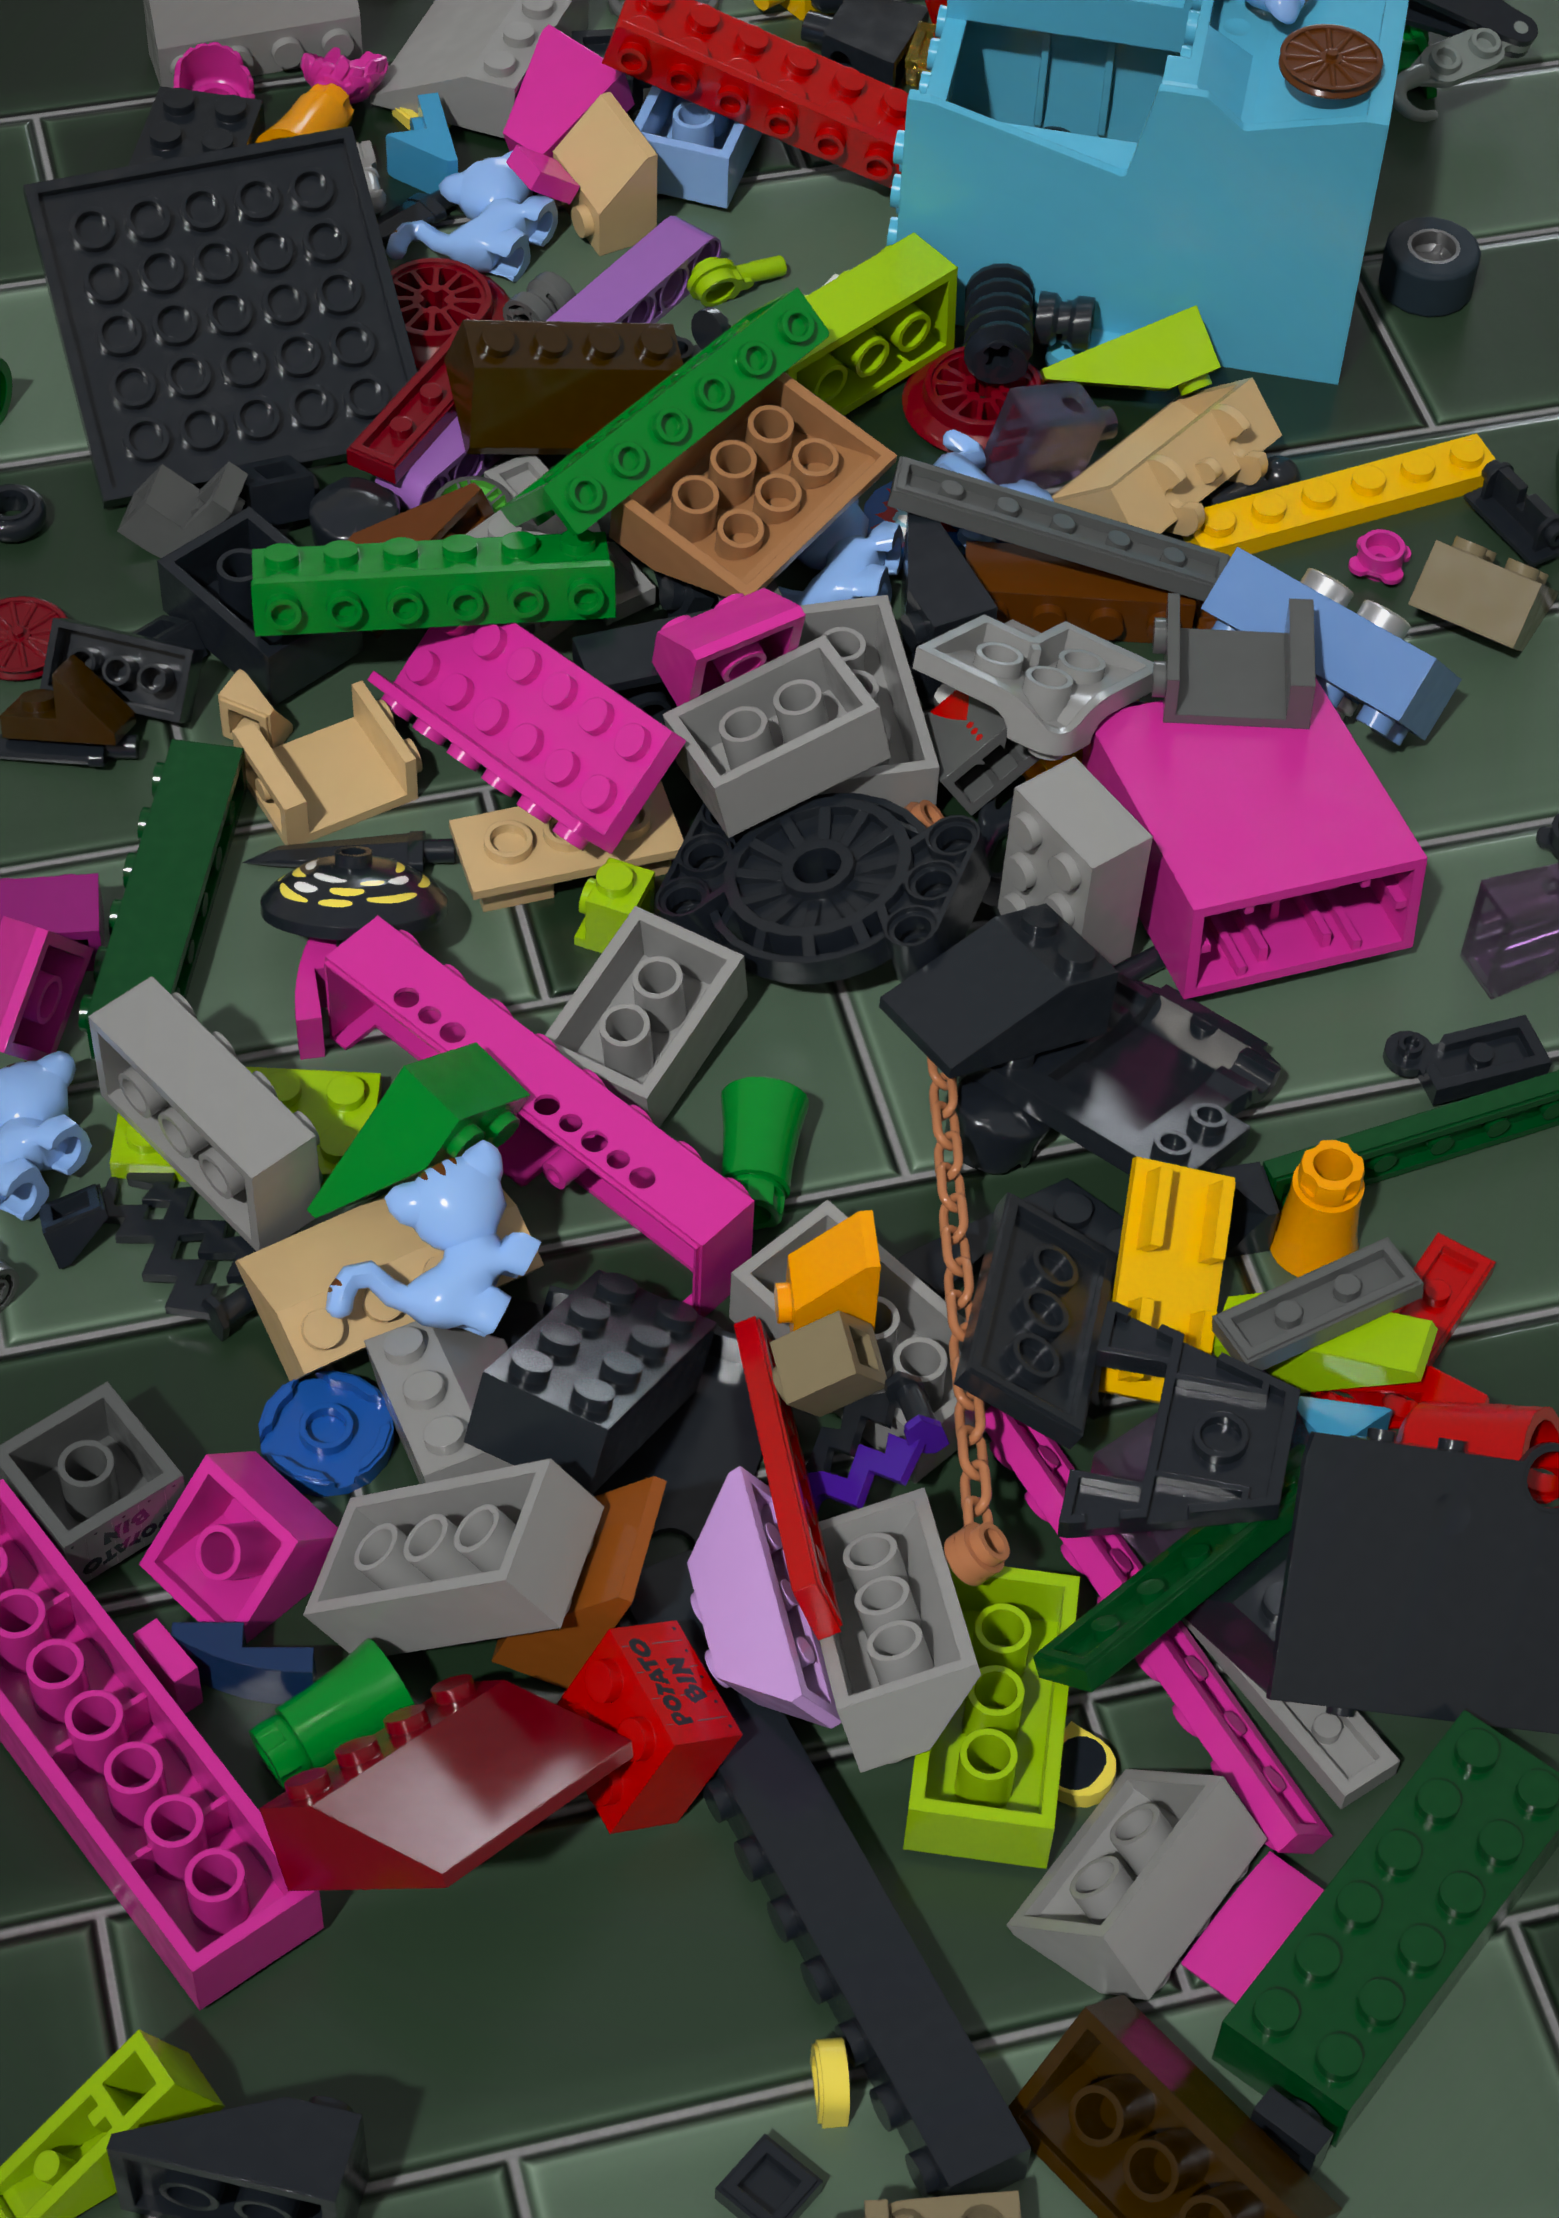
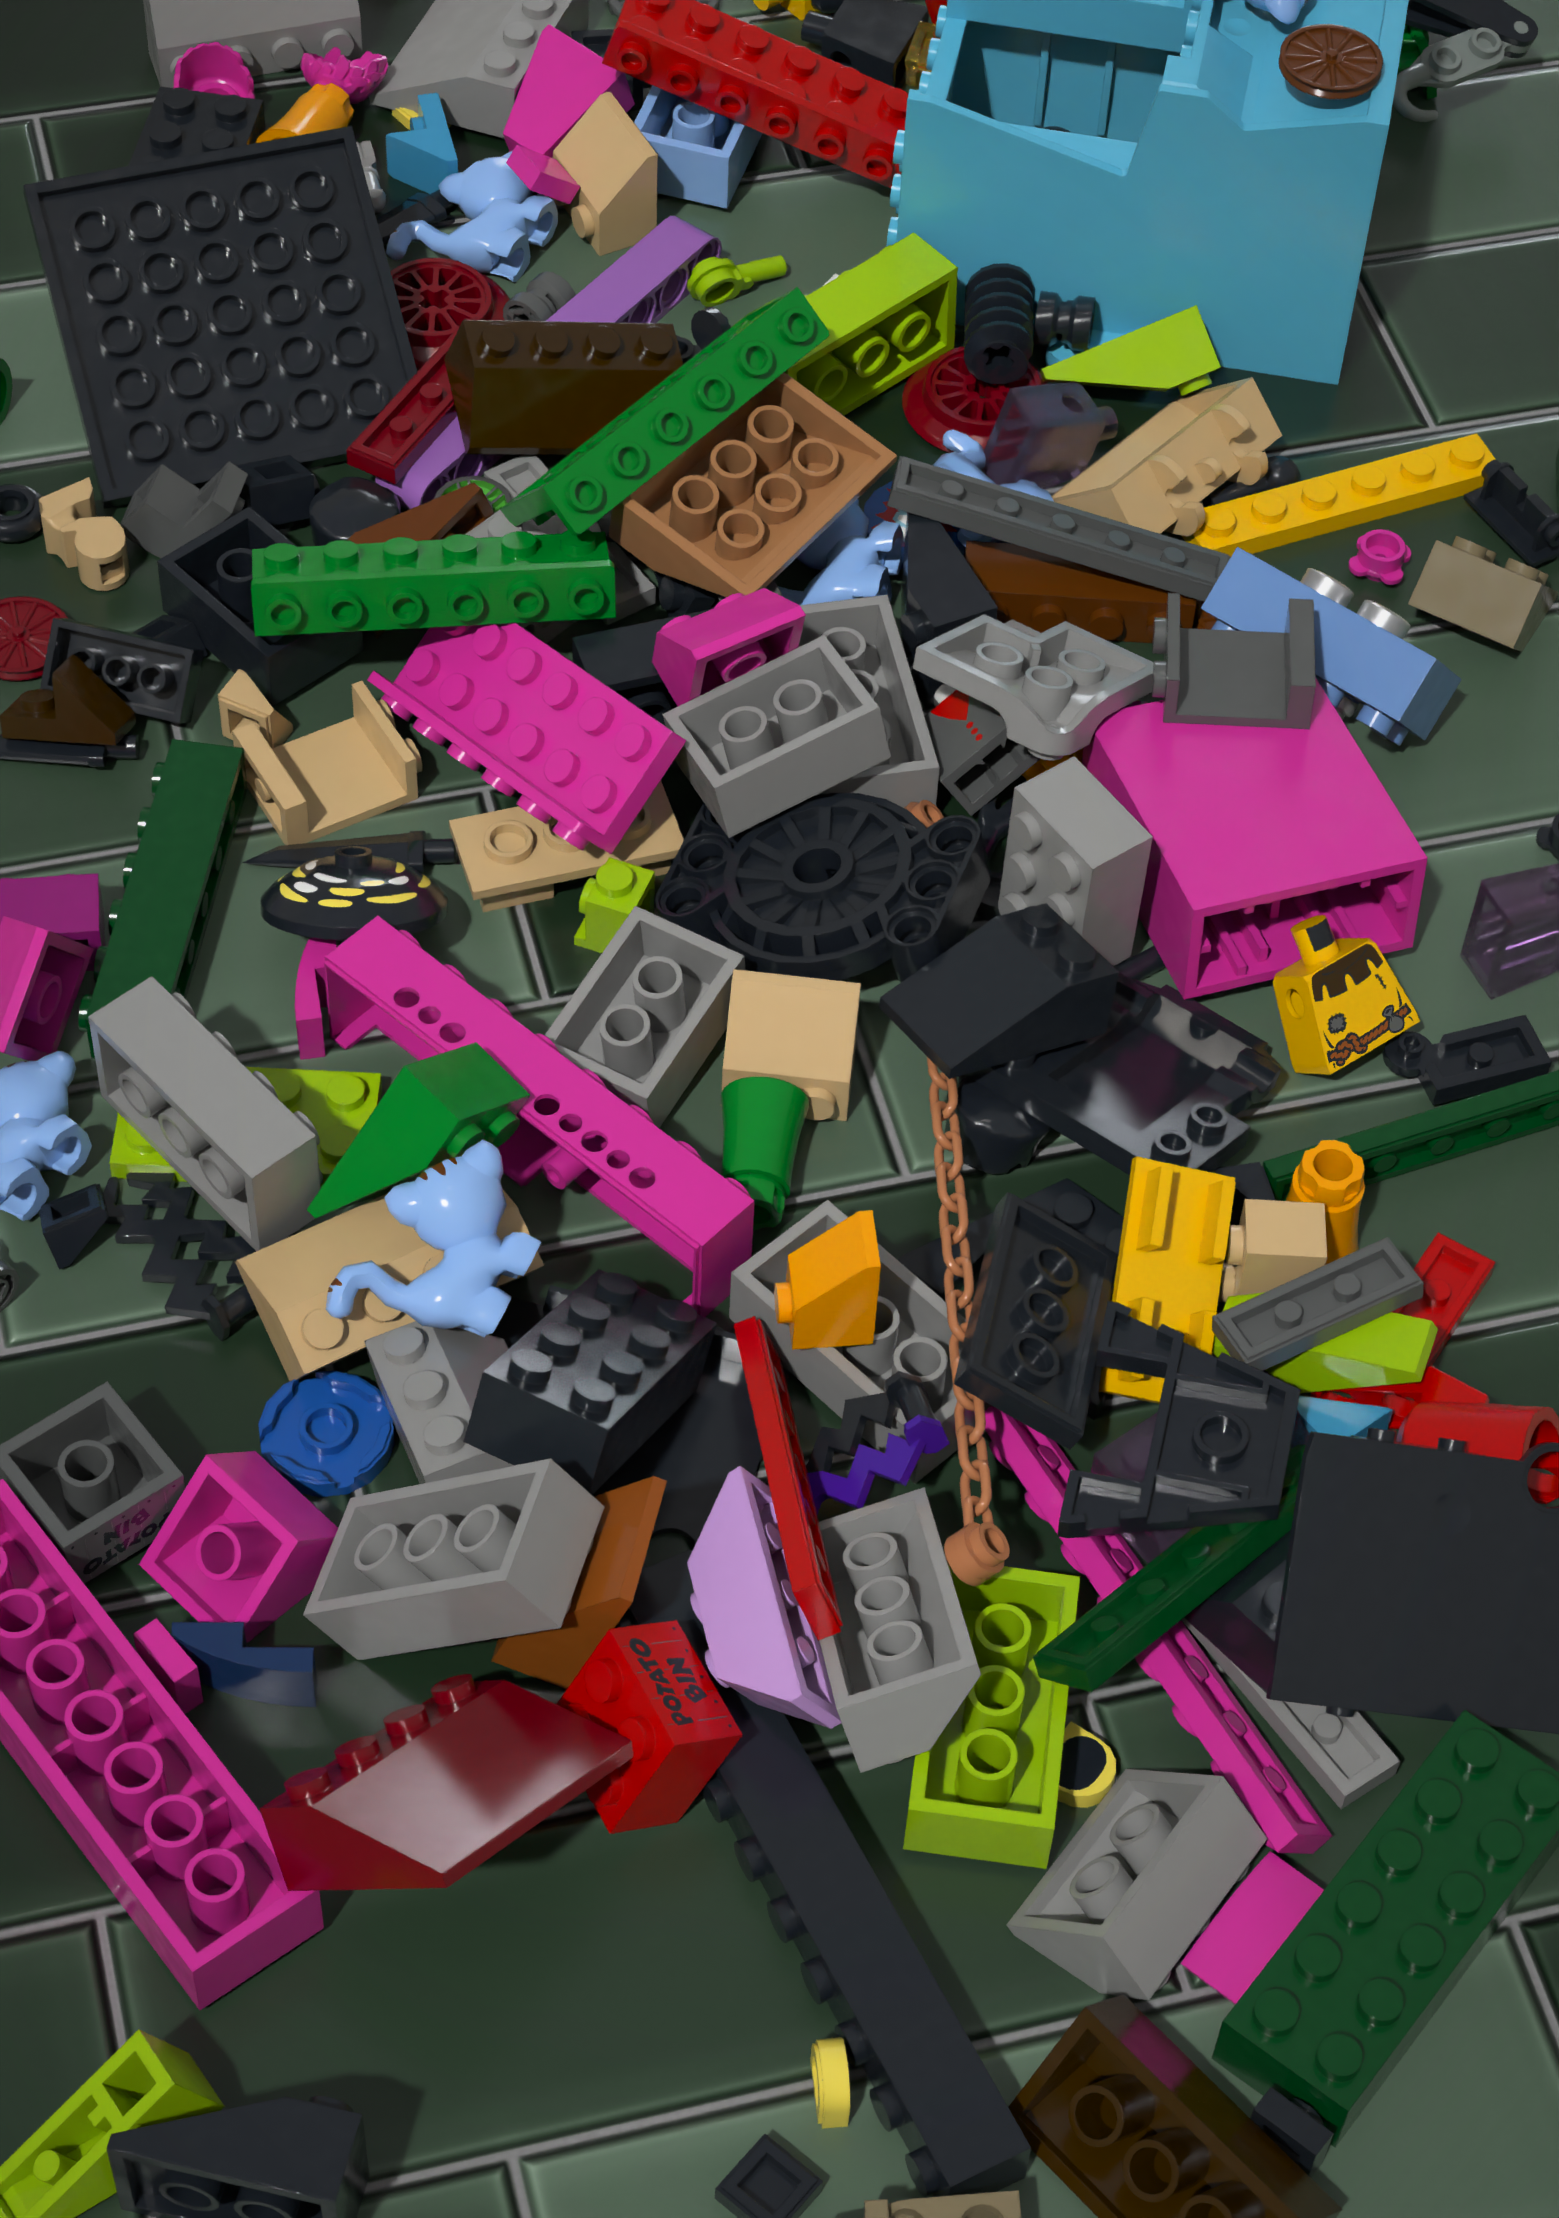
green plant [248,1638,415,1789] -> none
dark tan brick [770,1310,887,1417] -> none
black wheel [1378,217,1481,317] -> none
none -> tan leg [38,477,130,591]
none -> tan slope [722,969,861,1121]
none -> tan brick [1218,1199,1327,1302]
none -> yellow torso [1272,915,1420,1075]

